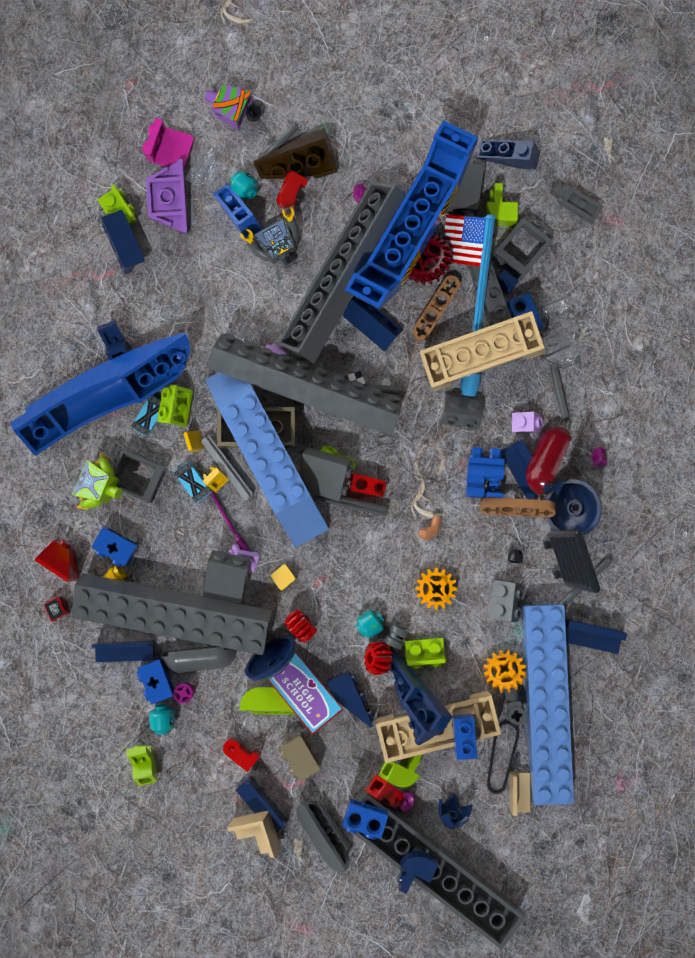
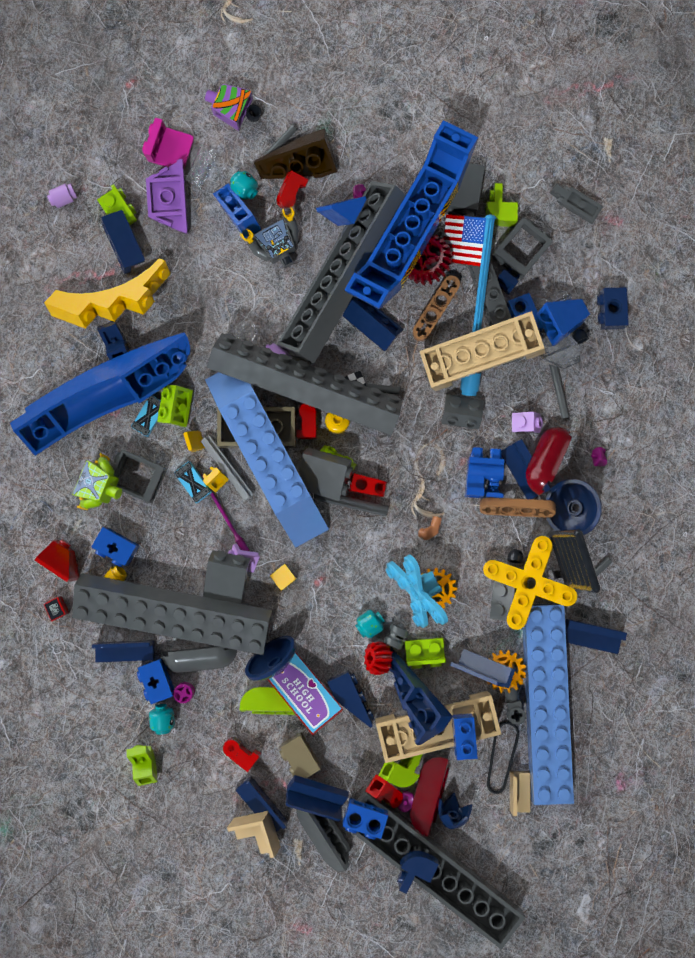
red gear [285,609,317,643] -> none
dark blue slope [477,140,541,170] -> none
none -> yellow arch [44,258,171,329]
none -> lavender brick [47,183,78,208]
none -> dark blue panel [286,775,349,821]
none -> red leg [297,404,316,439]
none -> blue slope [316,196,366,226]
none -> yellow head [325,413,350,434]
none -> medium azure piece [386,554,448,628]
none -> dark red brick [410,757,450,837]
none -> panel [450,649,515,688]
none -> yellow piece [483,536,578,630]
none -> blue slope [536,299,590,346]
none -> black hinge [572,329,589,345]
none -> dark blue brick [597,287,629,330]

